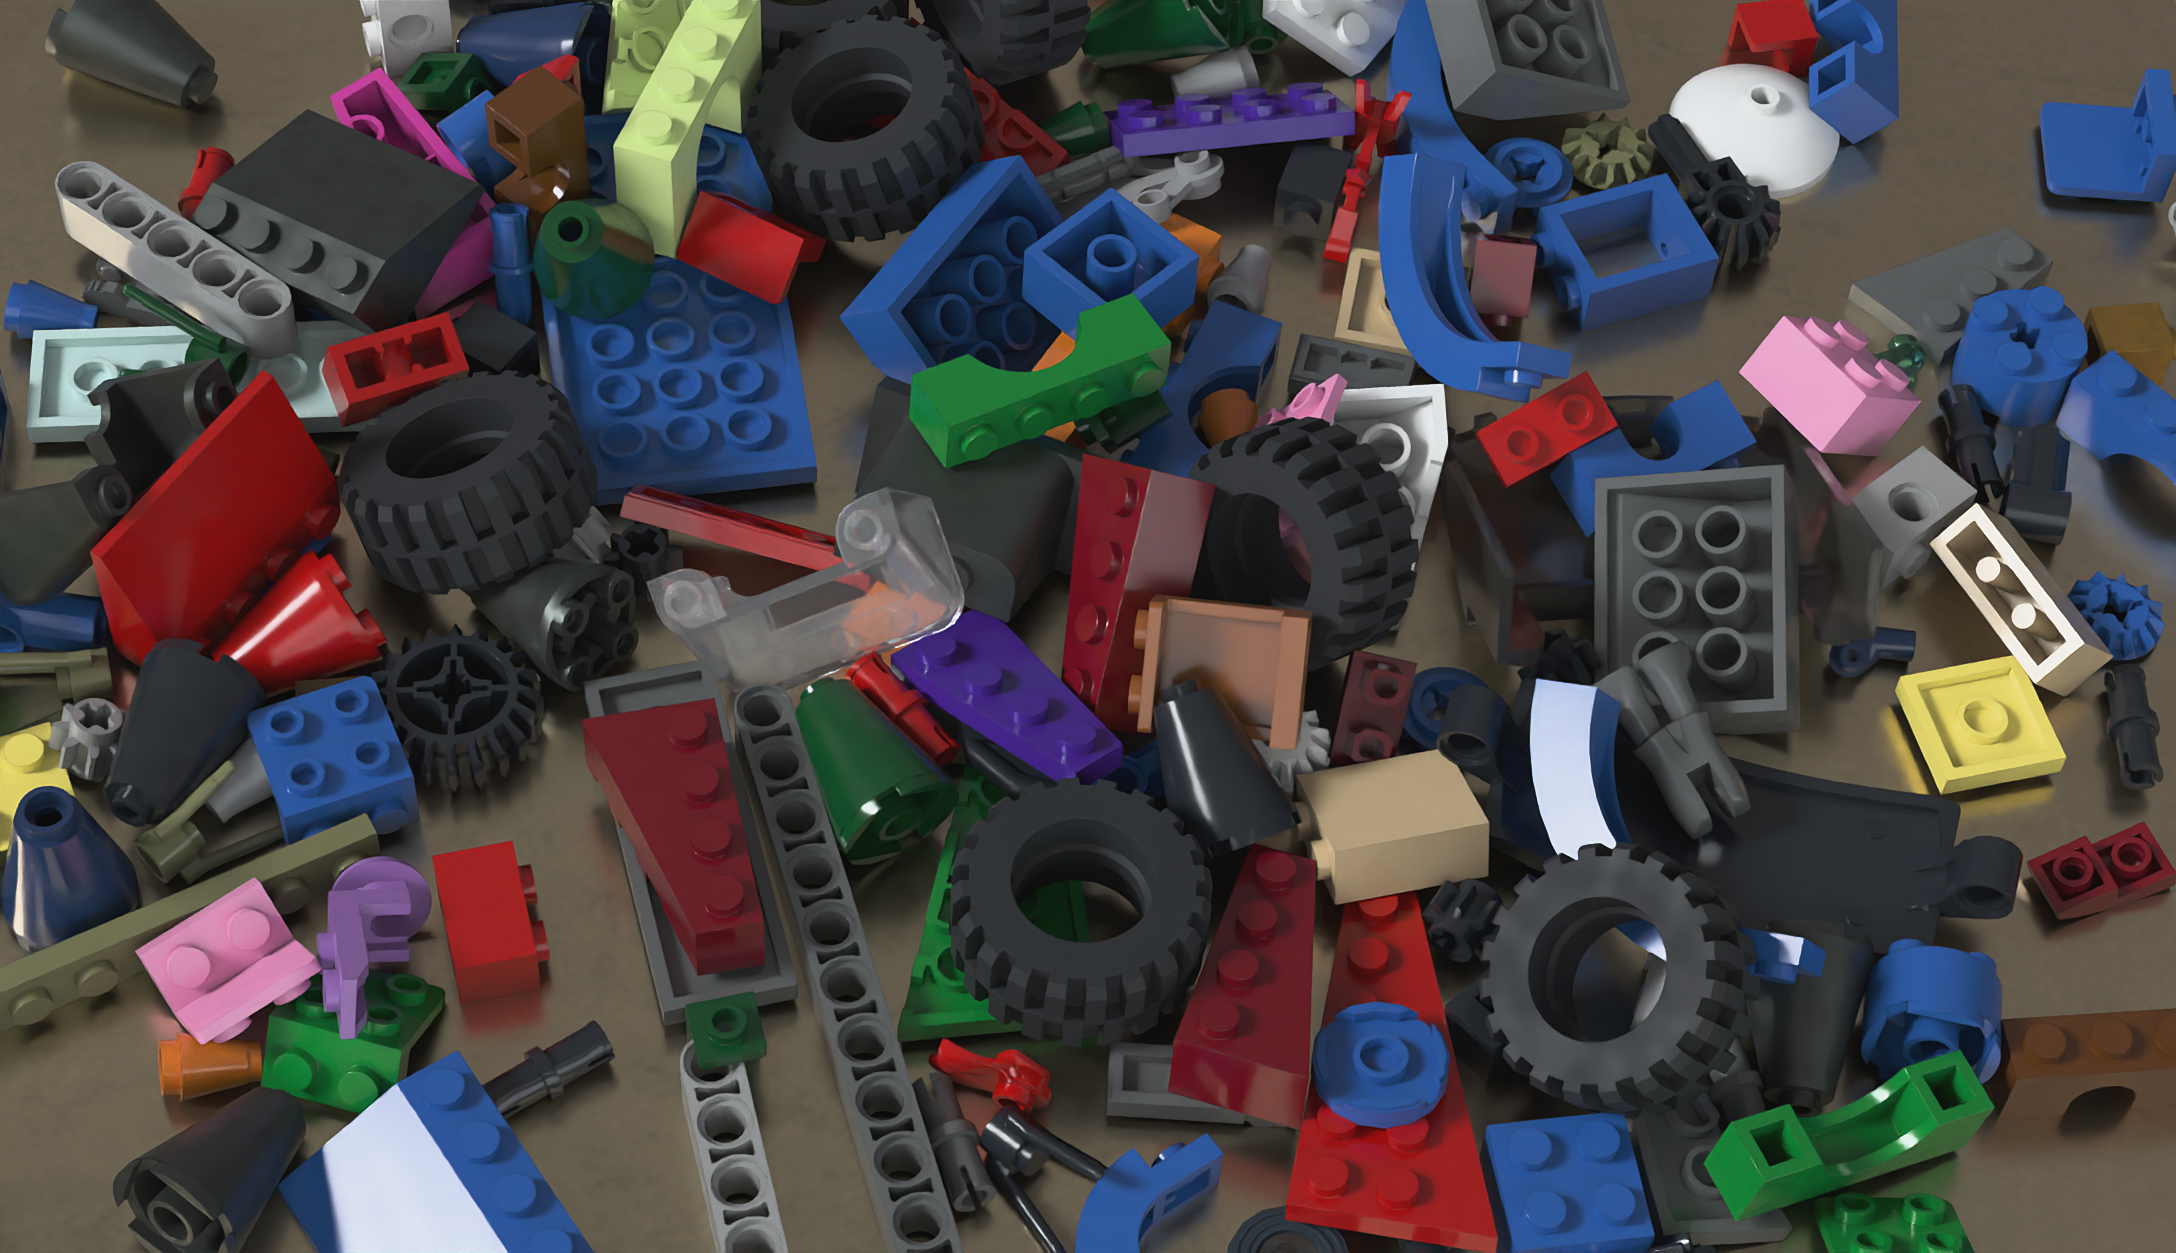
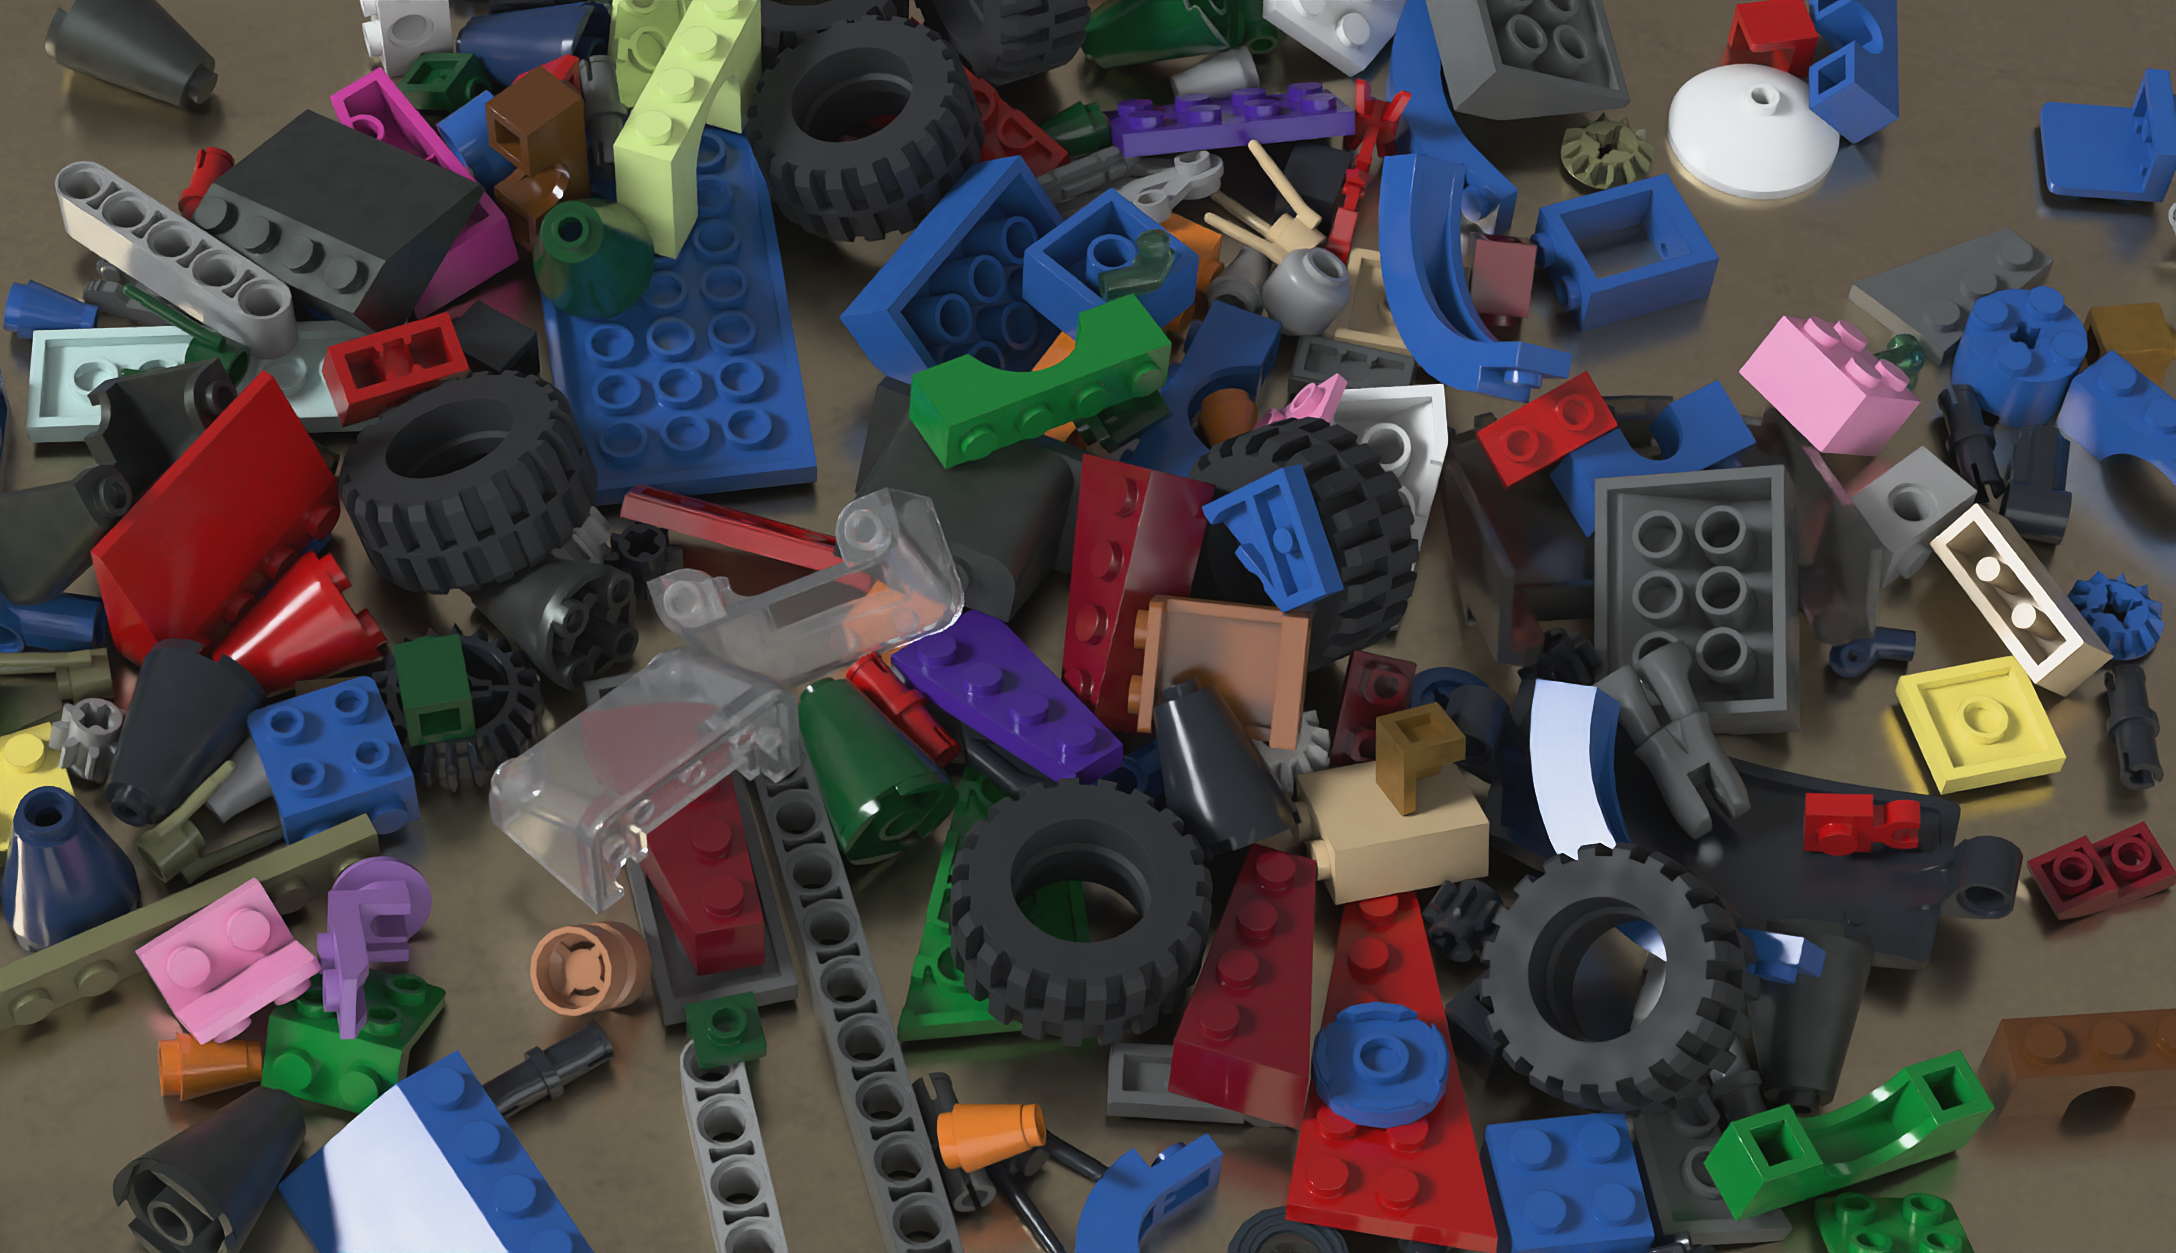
red brick [432,841,550,1005] -> none
blue axle [488,203,534,325] -> none
red panel [676,191,827,304] -> none
red plate [928,1038,1052,1114] -> none
blue gear [1484,138,1573,216] -> none
black gear [1648,113,1781,272] -> none
blue brick [1861,938,2002,1084] -> none
none -> dark green brick [393,633,476,747]
none -> clear windscreen [489,647,801,915]
none -> nougat wheel [530,921,652,1016]
none -> dark grey pin [579,55,629,179]
none -> orange cone [937,1103,1046,1173]
none -> clear green arm [1098,229,1175,303]
none -> blue wing [1202,464,1344,613]
none -> tan plant [1204,140,1328,265]
none -> light grey head [1261,247,1351,336]
none -> pearl gold panel [1376,702,1466,816]
none -> red plate [1803,793,1920,856]

